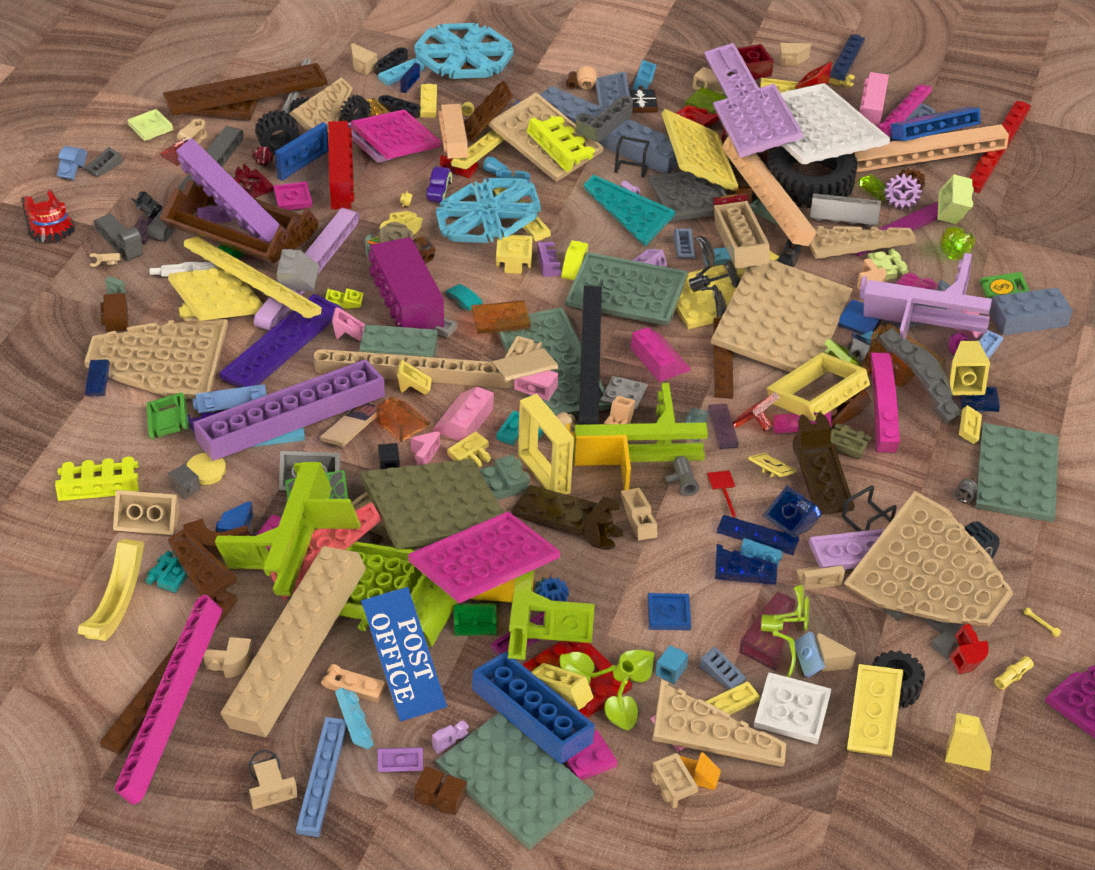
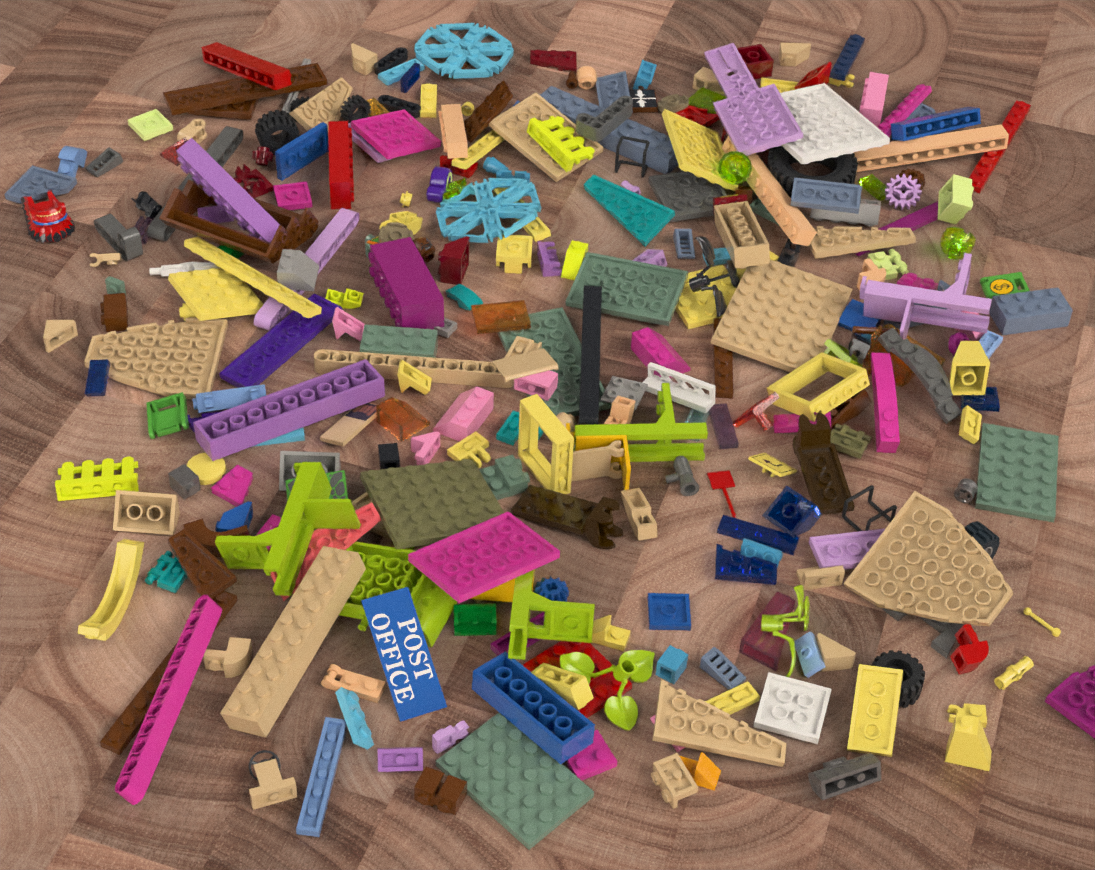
none -> sand blue plate [5,165,77,204]
none -> tan slope [43,320,78,353]
none -> red brick [201,42,292,90]
none -> dark pink wing [211,465,253,507]
none -> dark red slope [438,236,470,285]
none -> clear neon green plate [443,178,467,199]
none -> dark red wing [530,49,577,73]
none -> tan flag [571,440,624,482]
none -> light yellow slope [592,615,631,651]
none -> white fence [642,362,715,413]
none -> dark tan tile [658,94,689,112]
none -> clear neon green cylinder [718,151,752,185]
none -> sand blue plate [790,177,862,214]
none -> flat silver piece [808,753,881,800]
none -> reddish brown piece [852,326,898,336]
none -> light yellow plate [947,703,987,728]

